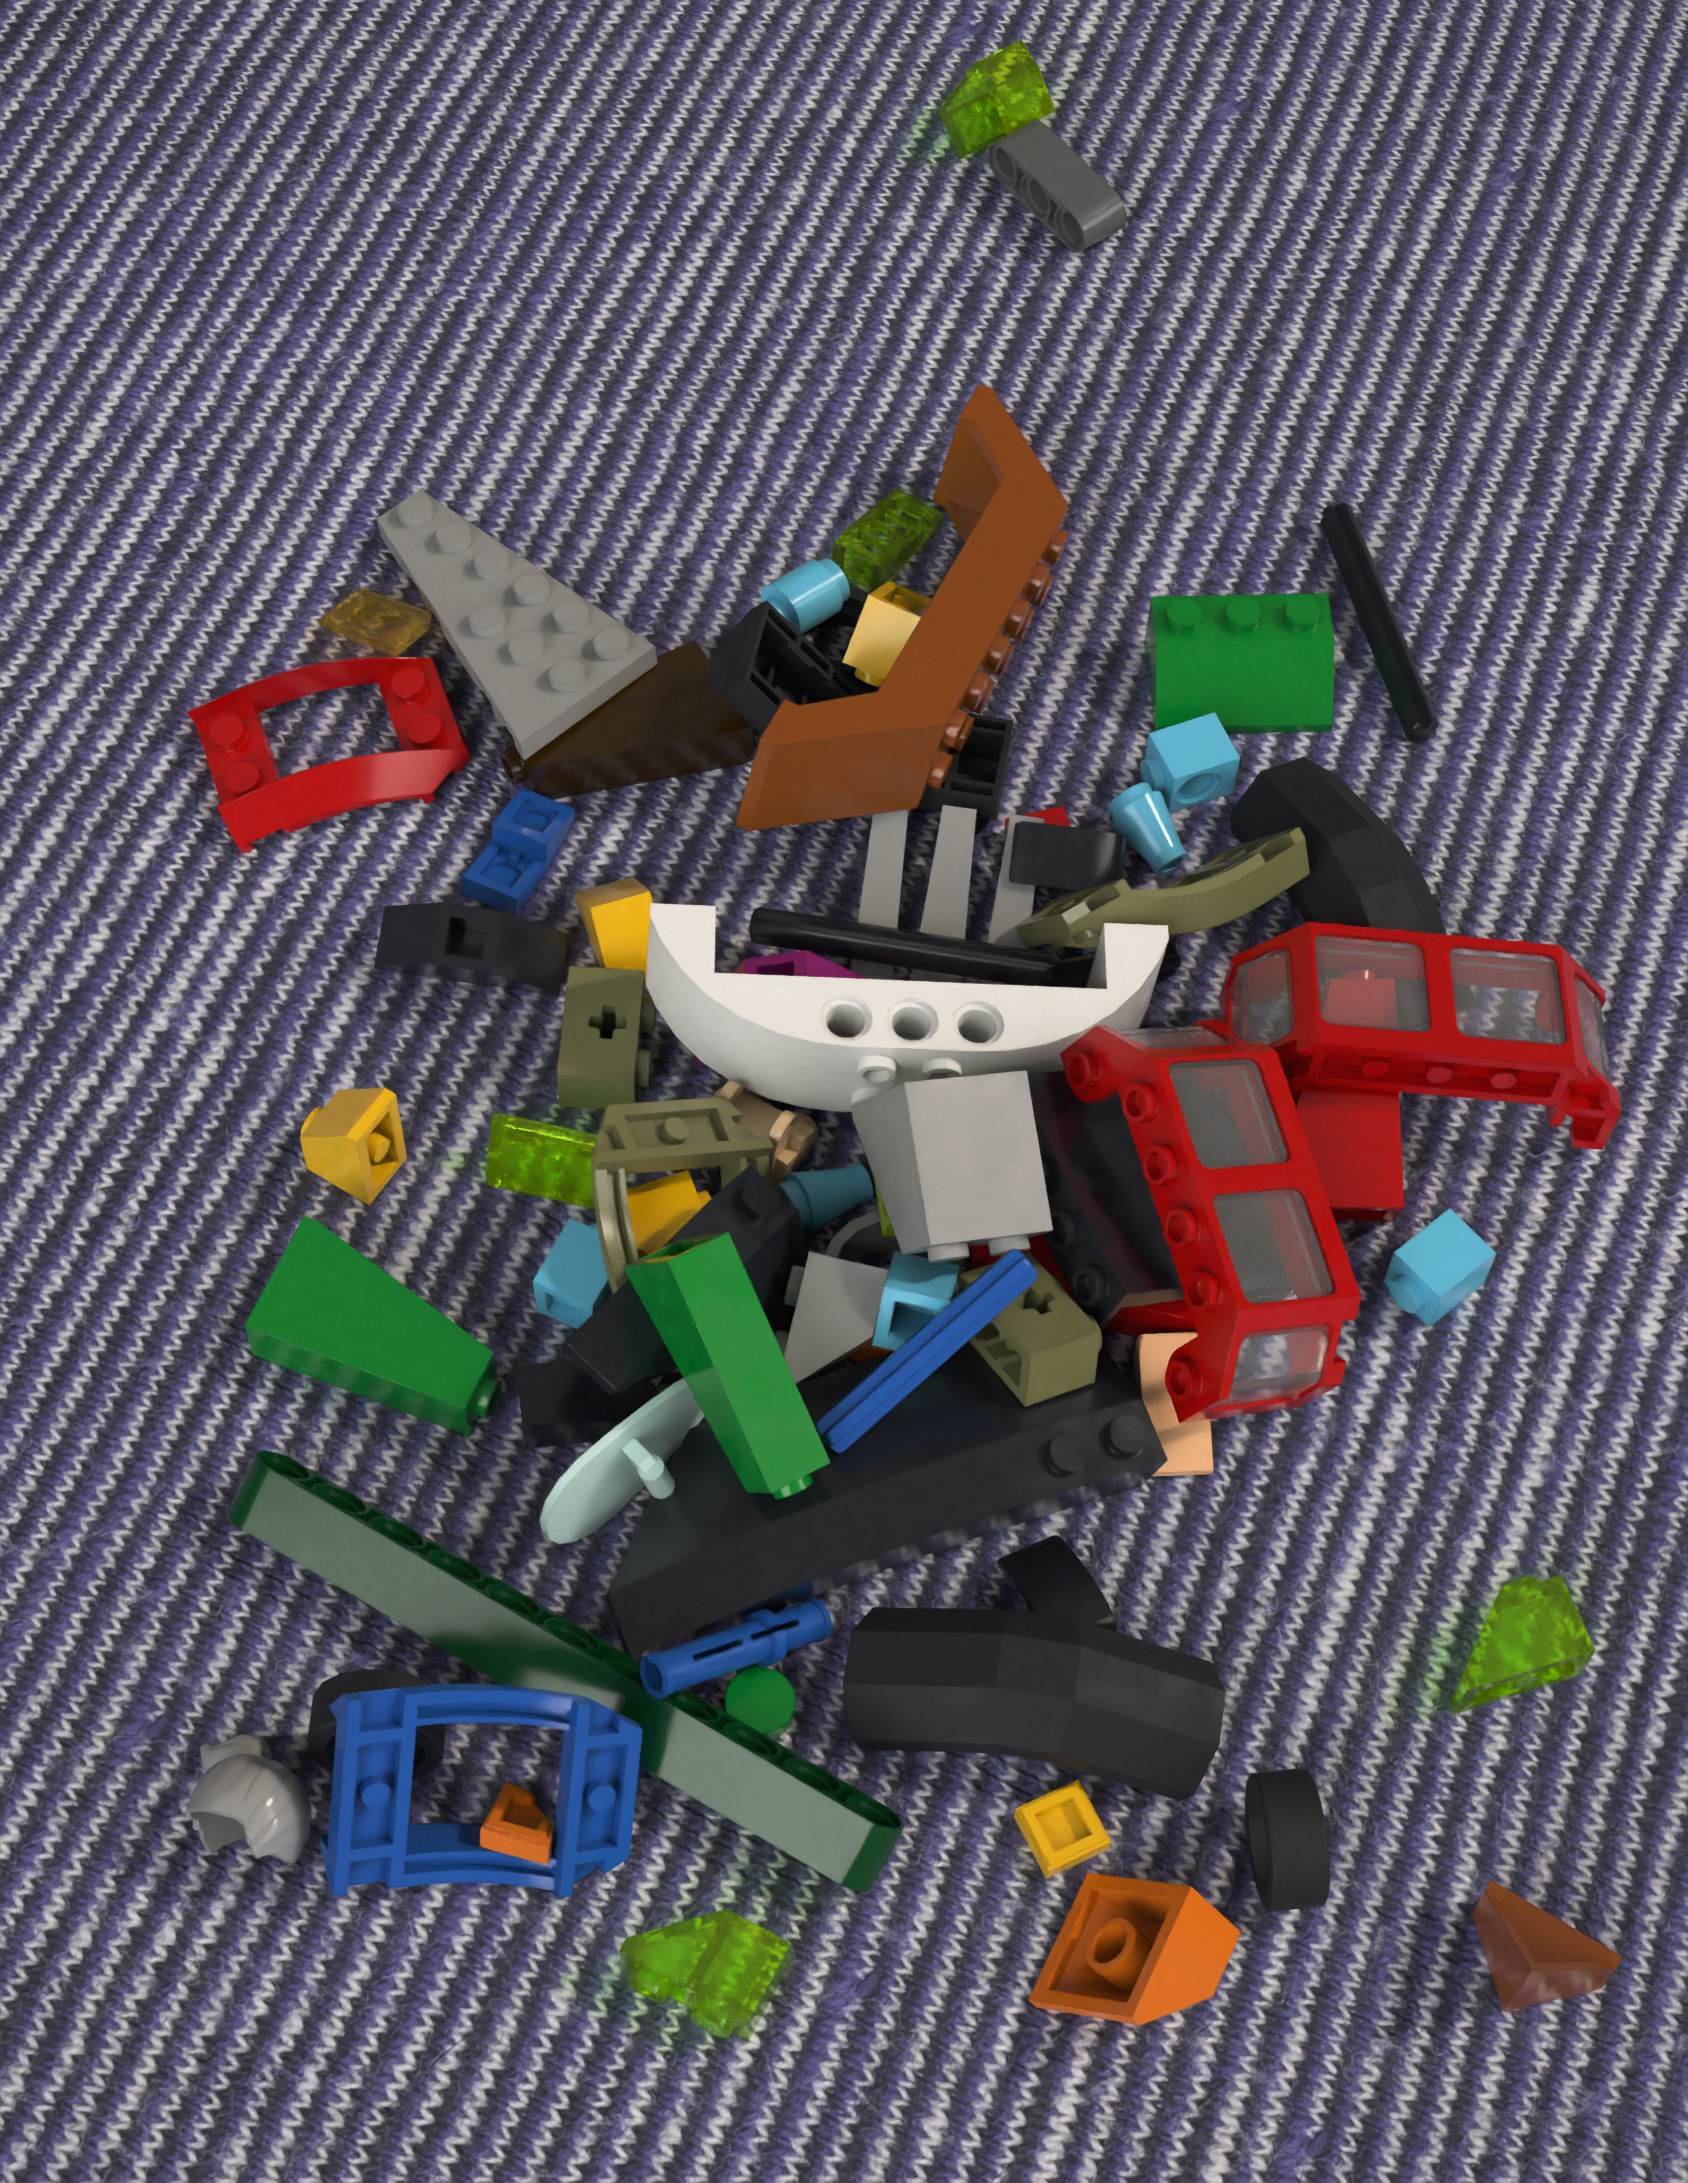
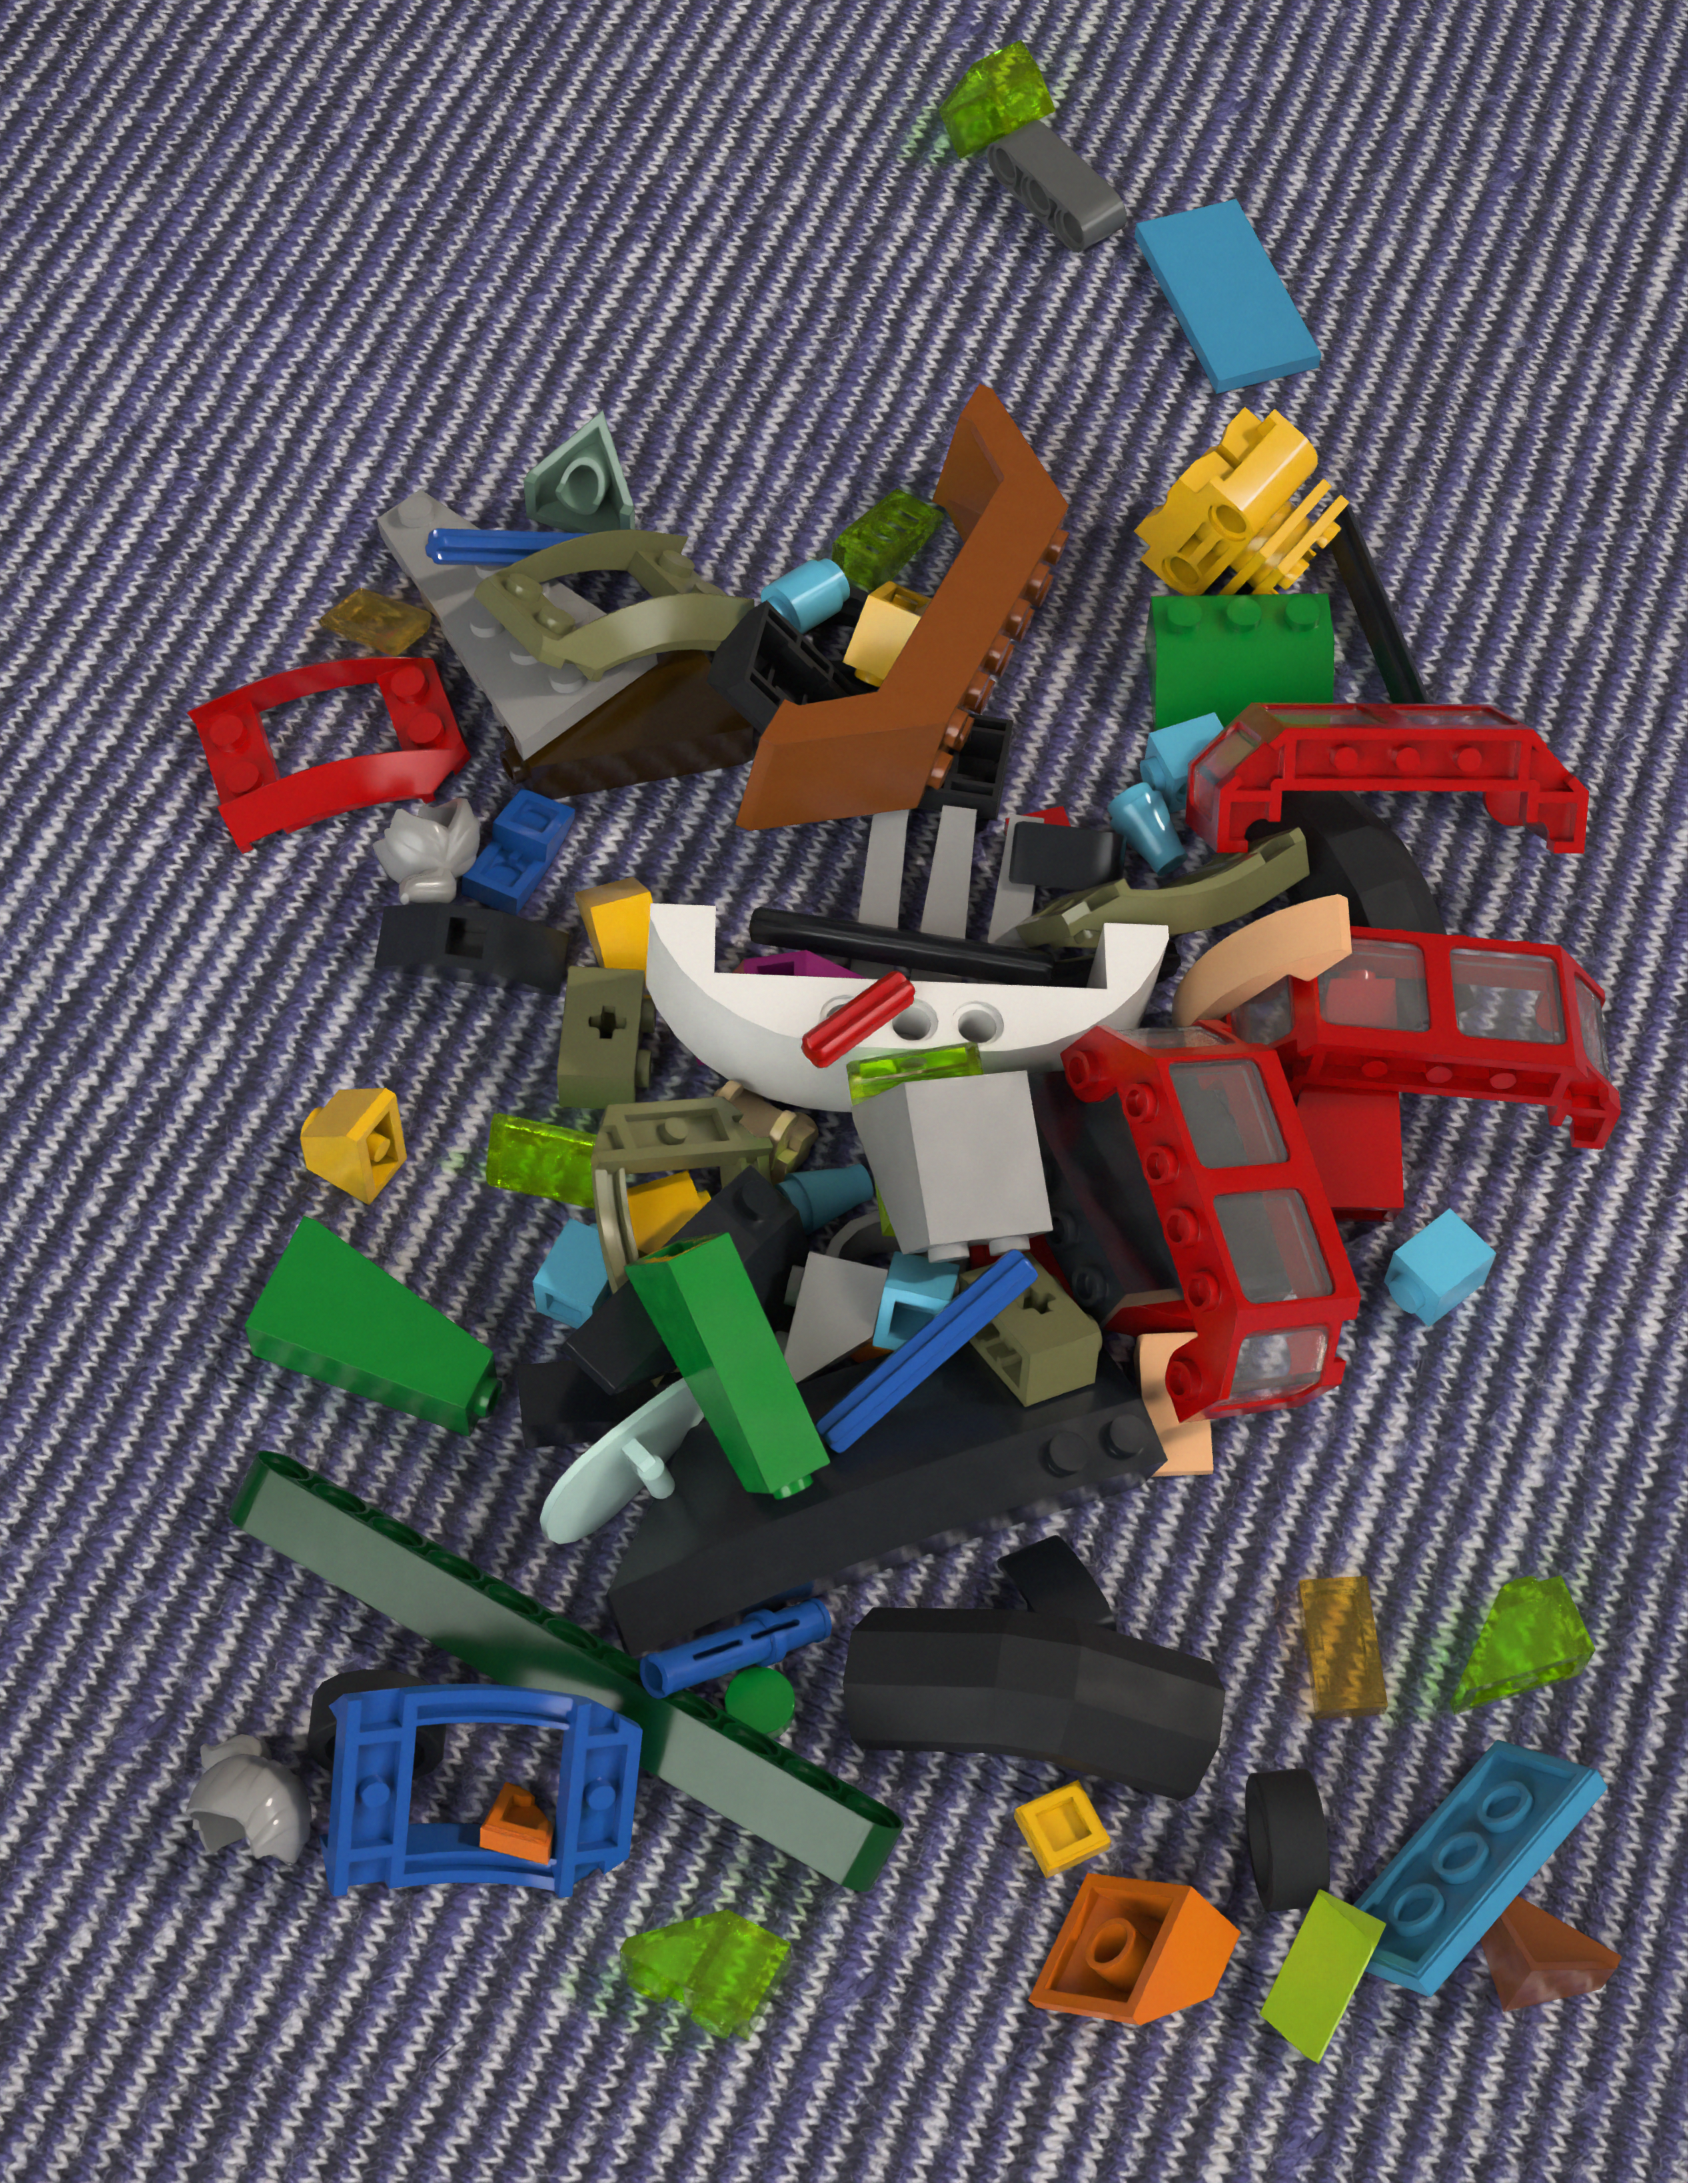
none -> light grey hair [372,798,480,904]
none -> blue axle [425,528,592,566]
none -> olive wedge [473,529,755,682]
none -> sand green slope [523,410,636,533]
none -> red axle [801,971,916,1068]
none -> clear neon green slope [846,1041,984,1106]
none -> dark azure tile [1134,199,1322,394]
none -> yellow piece [1134,407,1349,596]
none -> light nougat slope [1172,894,1352,1036]
none -> red windscreen [1185,703,1589,854]
none -> lime slope [1259,1889,1386,2064]
none -> clear yellow tile [1296,1576,1388,1719]
none -> dark azure tile [1353,1740,1608,1998]

